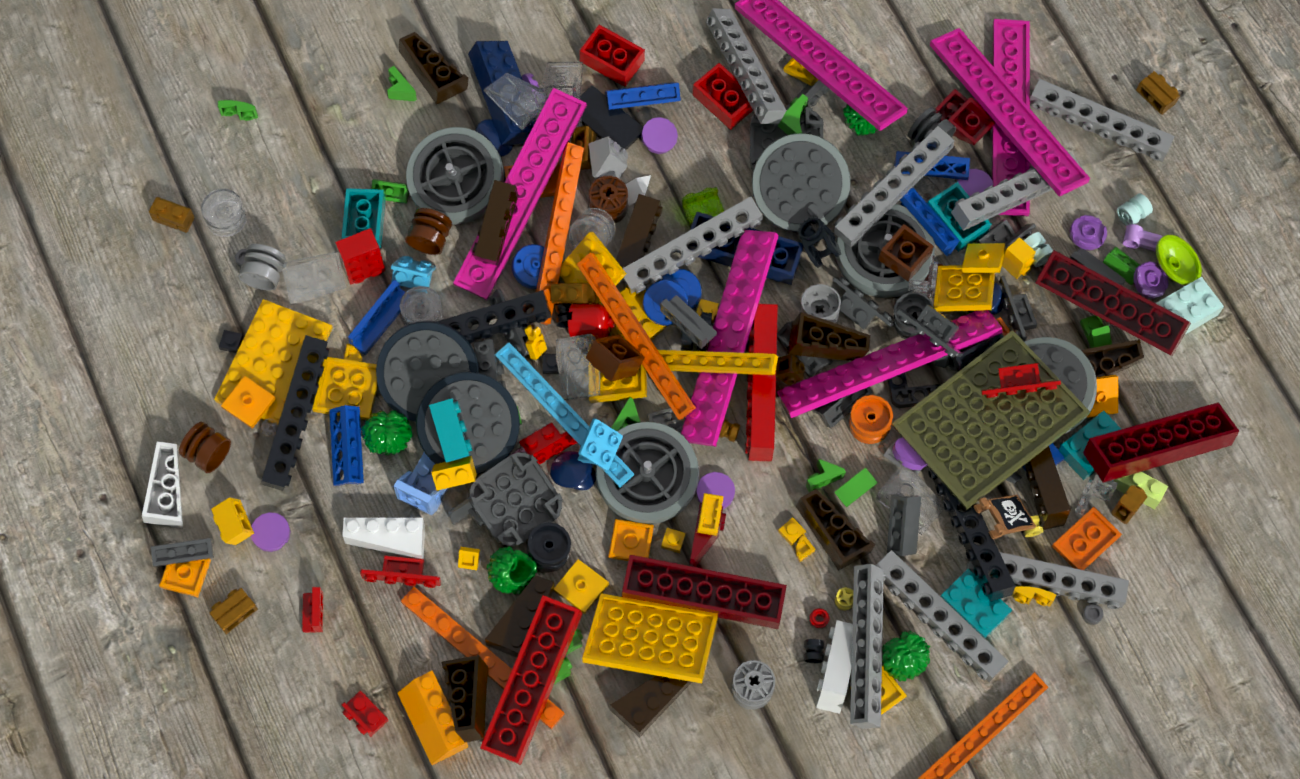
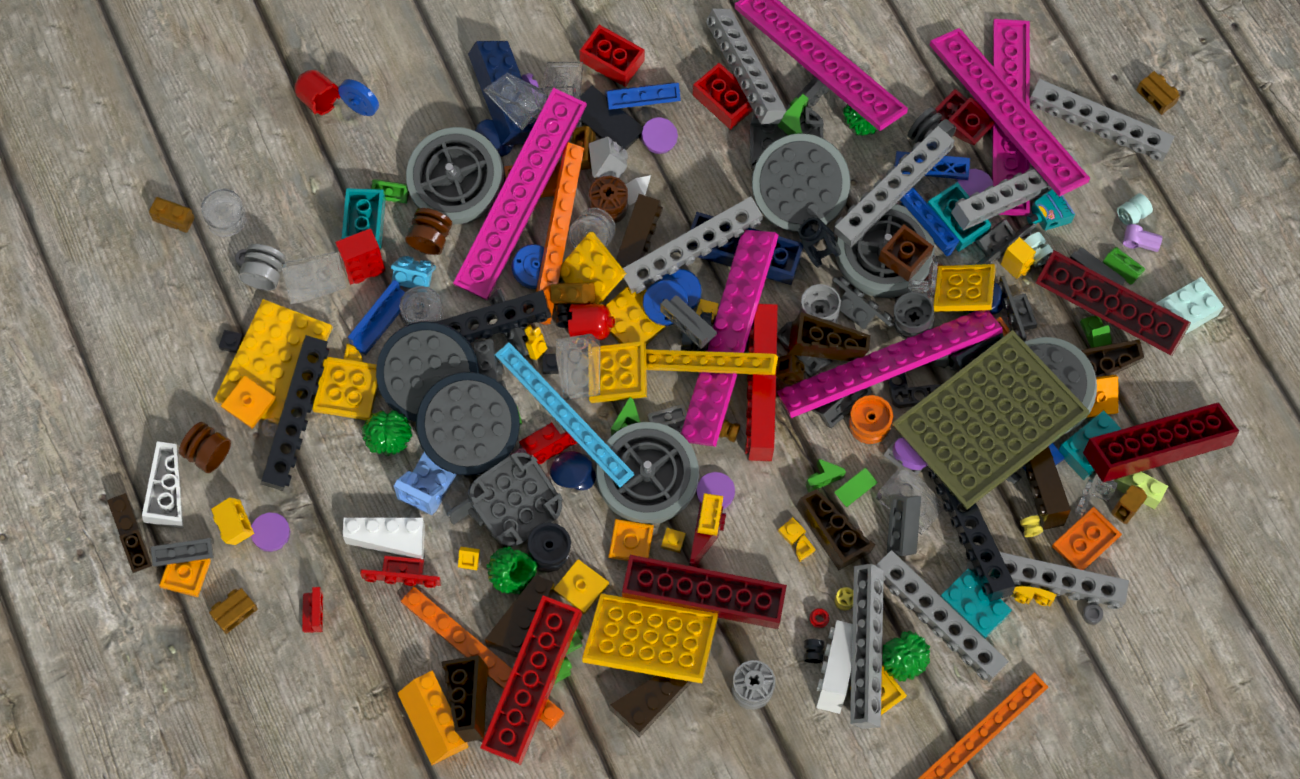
bright green slope [218,100,258,121] -> none
blue fence [329,405,364,486] -> none
red bracket [341,690,389,737] -> none
bright green slope [387,66,417,101] -> none
dark brown wedge [399,32,468,105] -> none
teal brick [429,398,473,463] -> none
yellow brick [431,456,477,491] -> none
dark brown wedge [472,180,519,266] -> none
orange plate [577,253,695,420] -> none
medium azure bracket [578,419,623,471] -> none
reddish brown brick [586,334,645,382] -> none
clear neon green bracket [682,187,724,225] -> none
yellow plate [783,57,818,86] -> none
dark grey bracket [896,305,963,358] -> none
yellow plate [962,243,1006,273] -> none
flag [973,495,1036,539] -> none
red bracket [981,363,1061,398] -> none
medium lavender tile [1069,215,1107,250] -> none
medium lavender tile [1134,261,1169,299] -> none
lime dish [1156,235,1202,285] -> none
none -> dark brown slope [107,493,152,573]
none -> red cylinder [294,70,340,115]
none -> blue wheel [338,79,379,116]
none -> teal torso [1027,189,1075,230]

